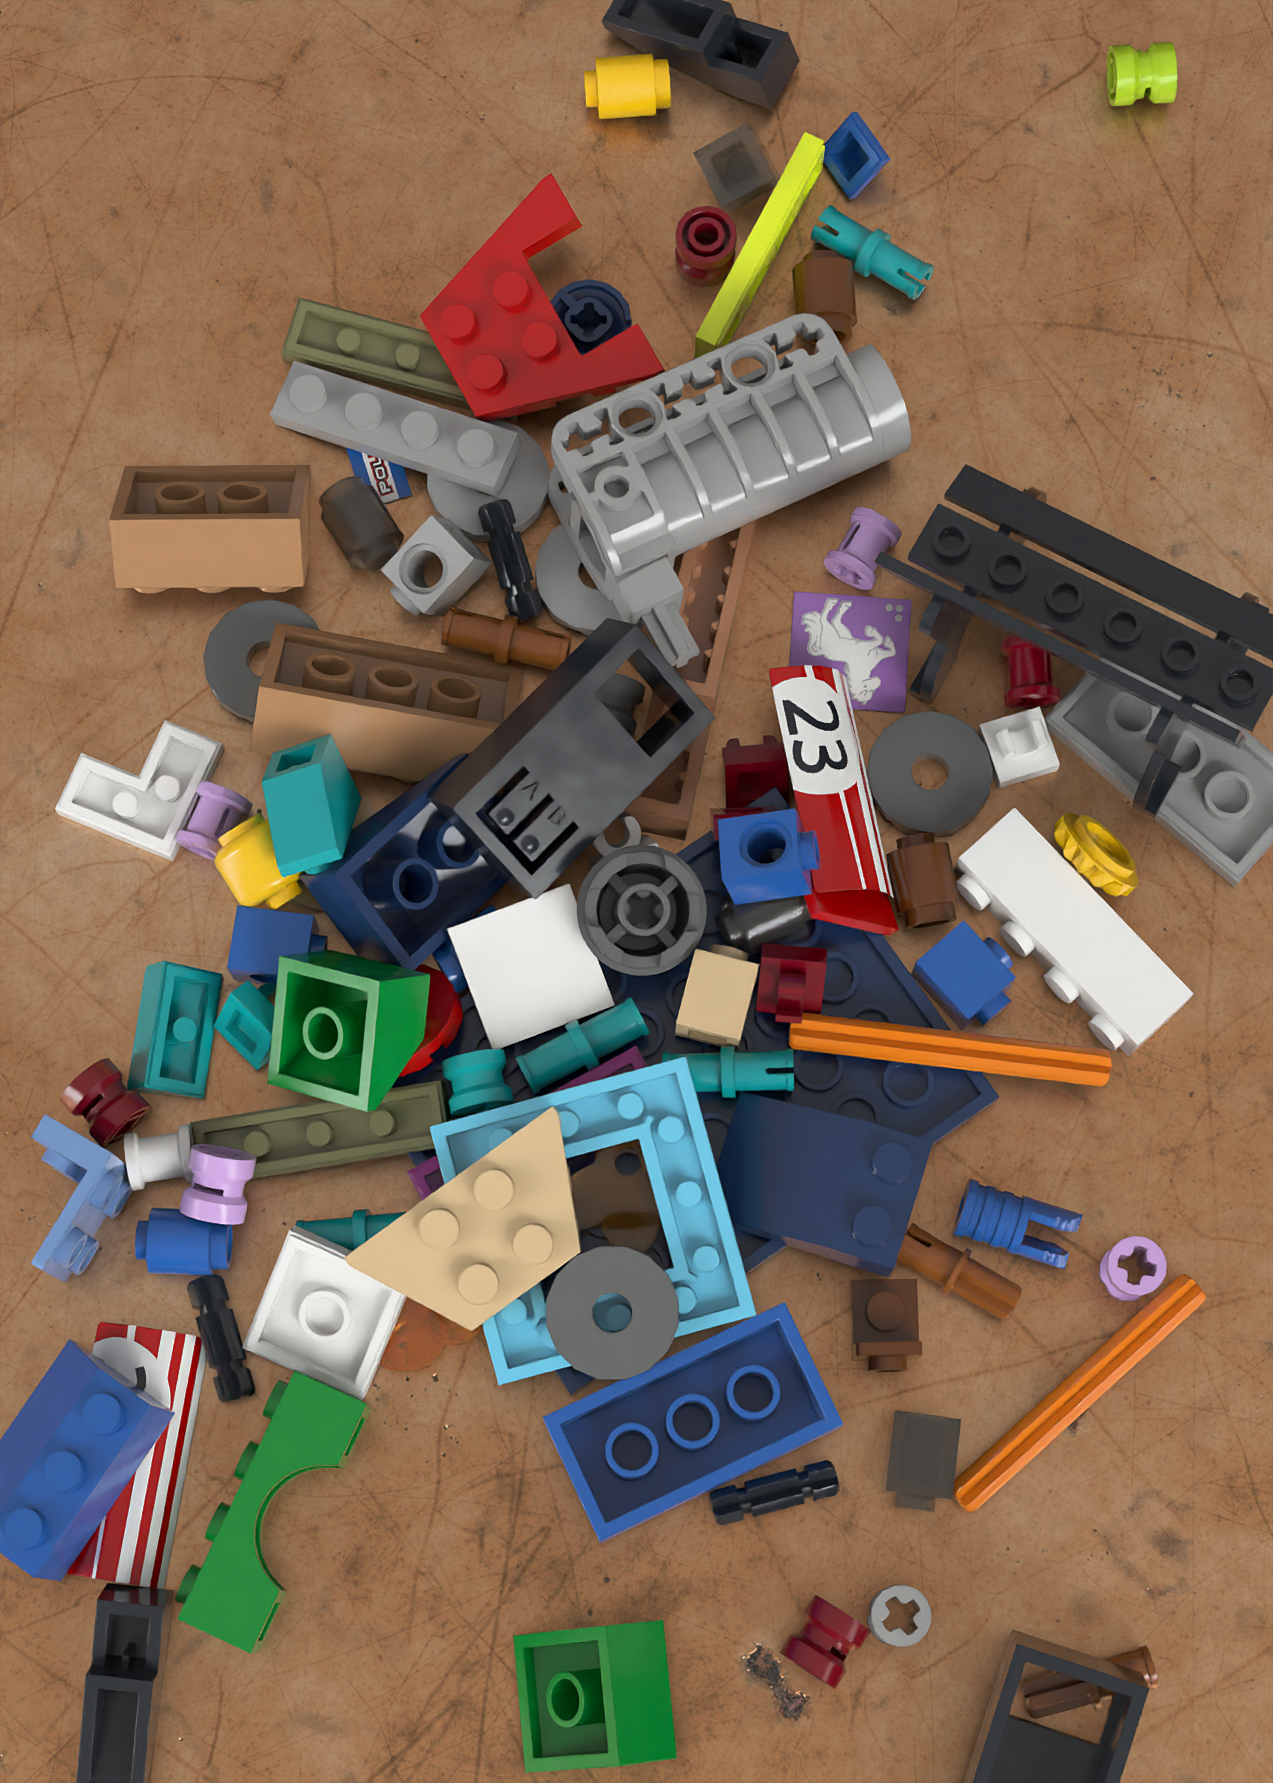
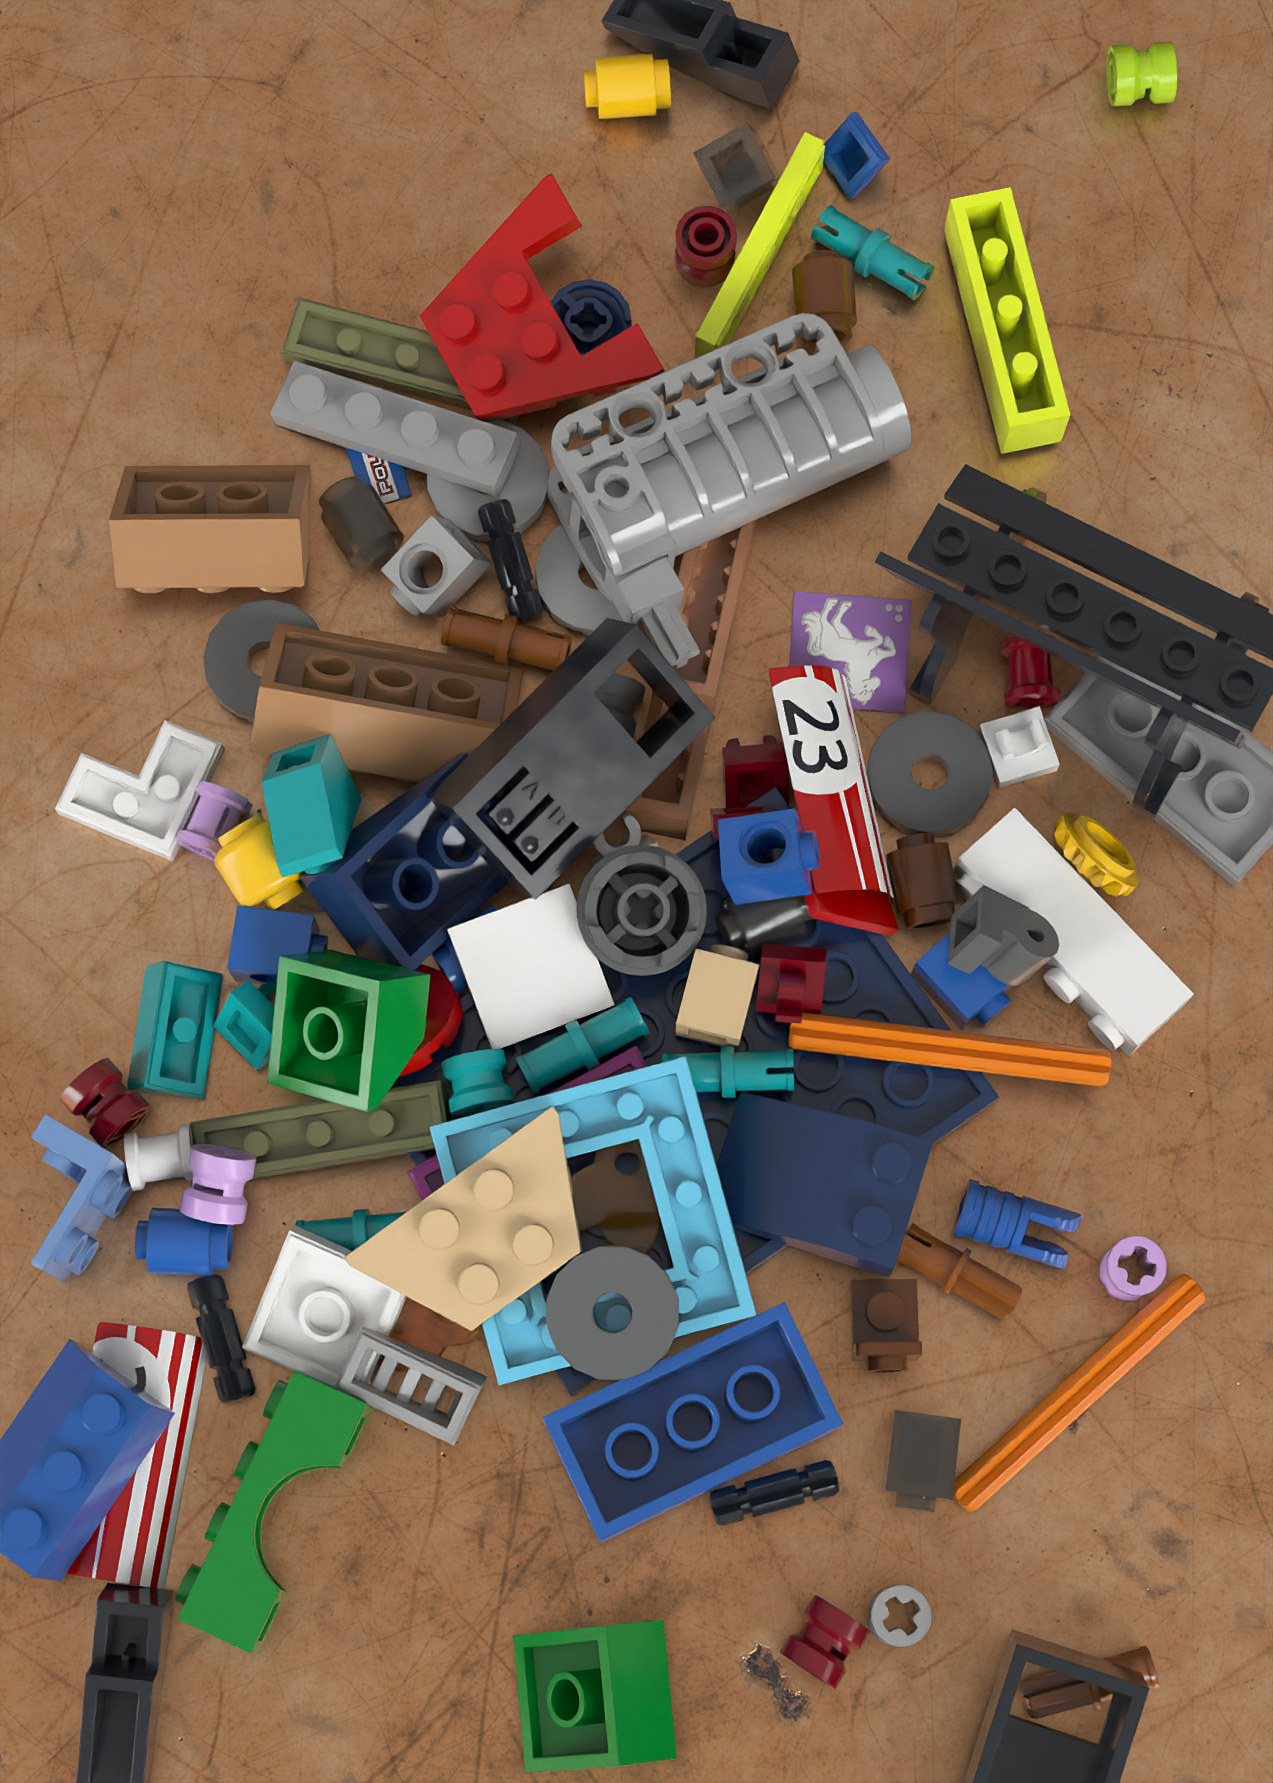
lavender bush [823,507,902,590] -> none
none -> light grey slope [334,1326,487,1445]
none -> neon yellow brick [944,187,1070,454]
none -> dark grey leg [948,885,1059,986]

